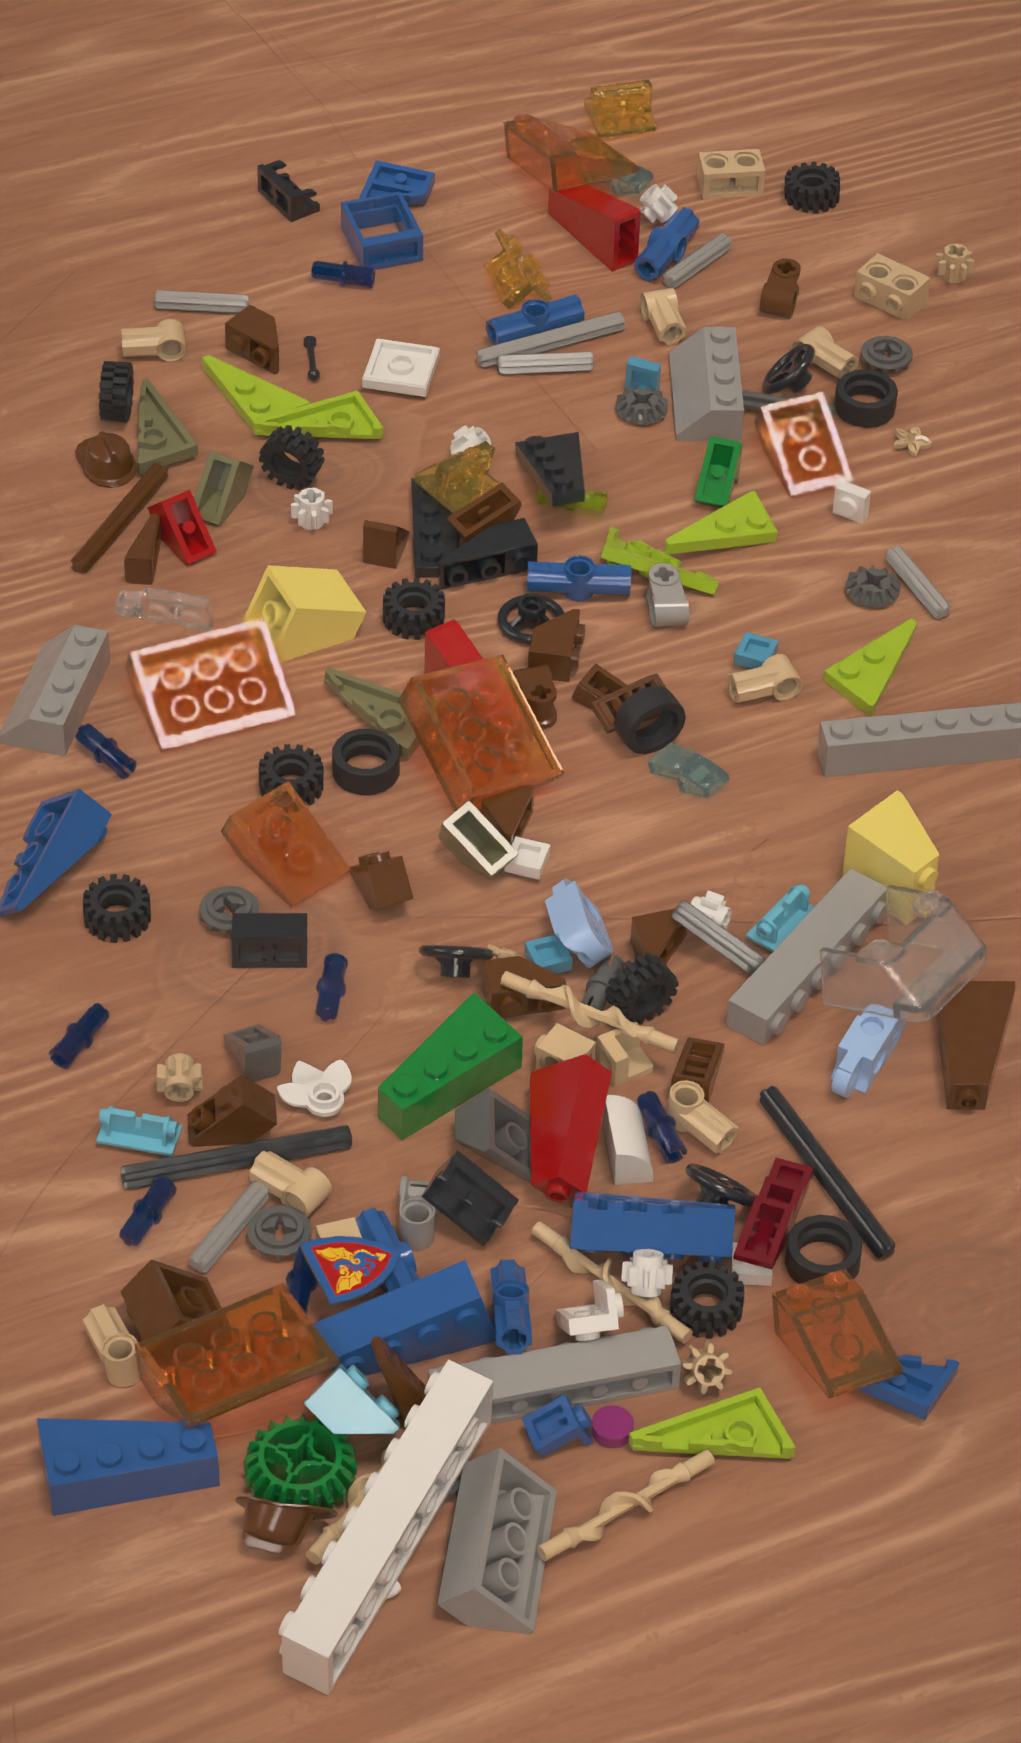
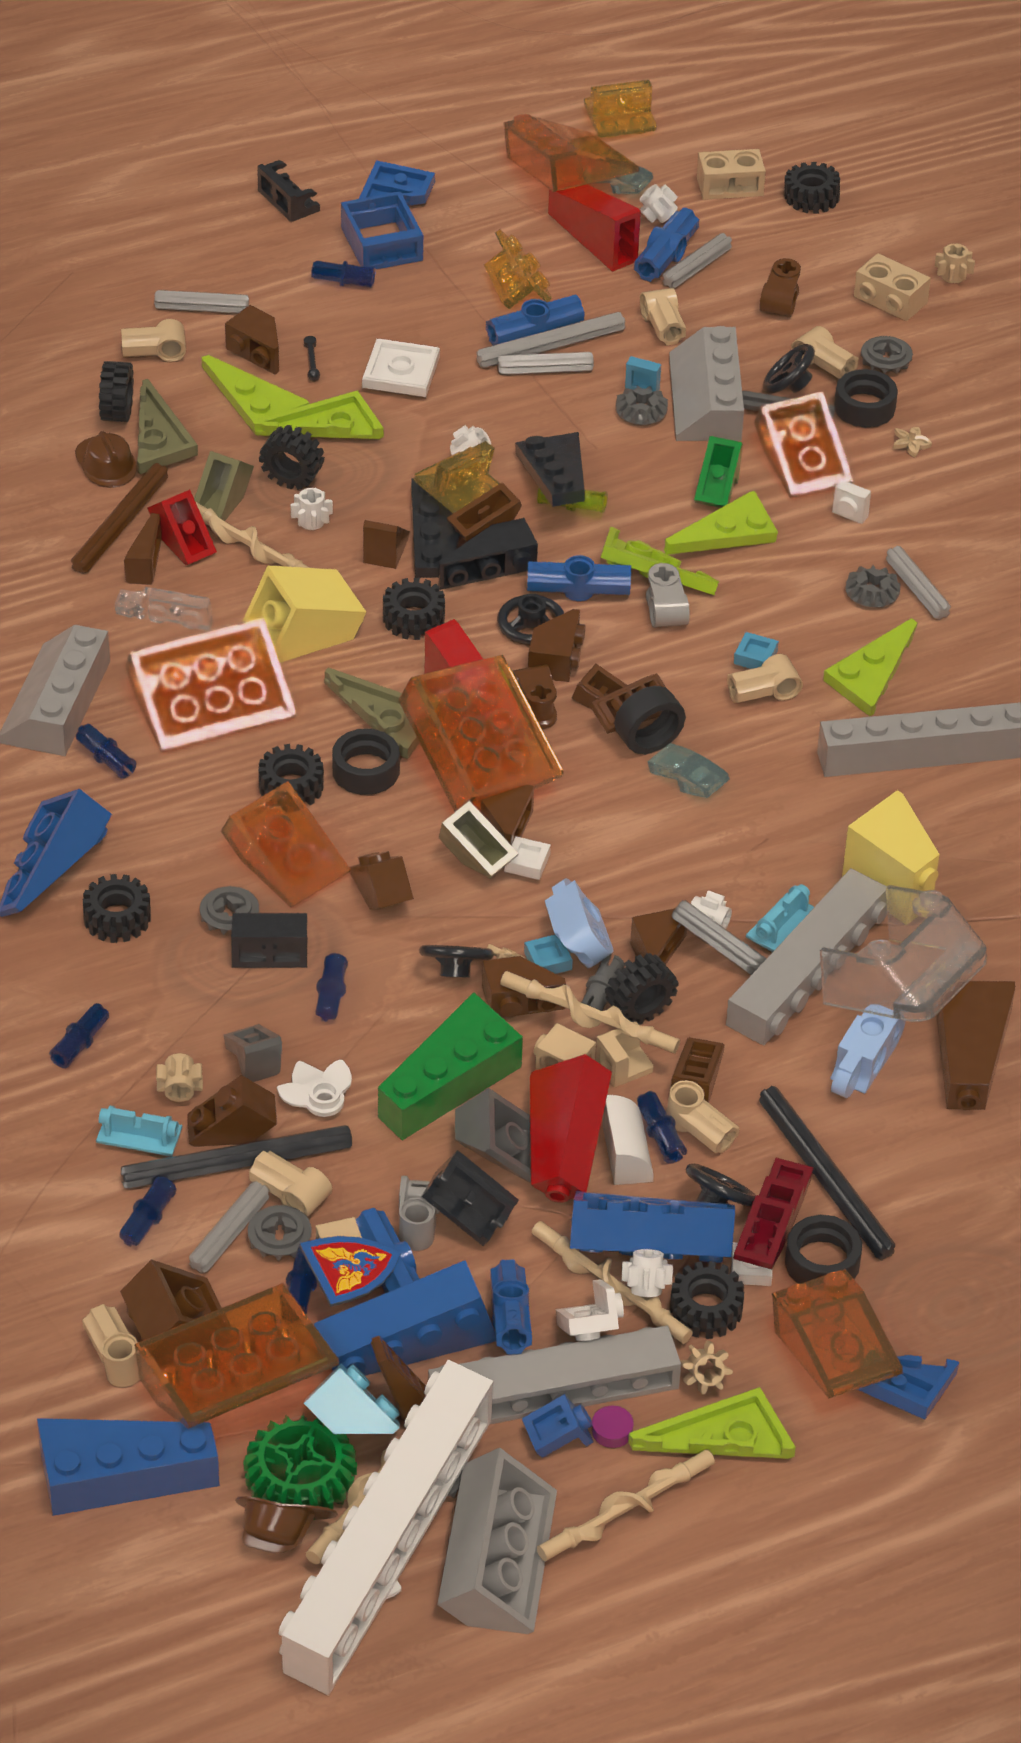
none -> tan piece [196,502,310,568]

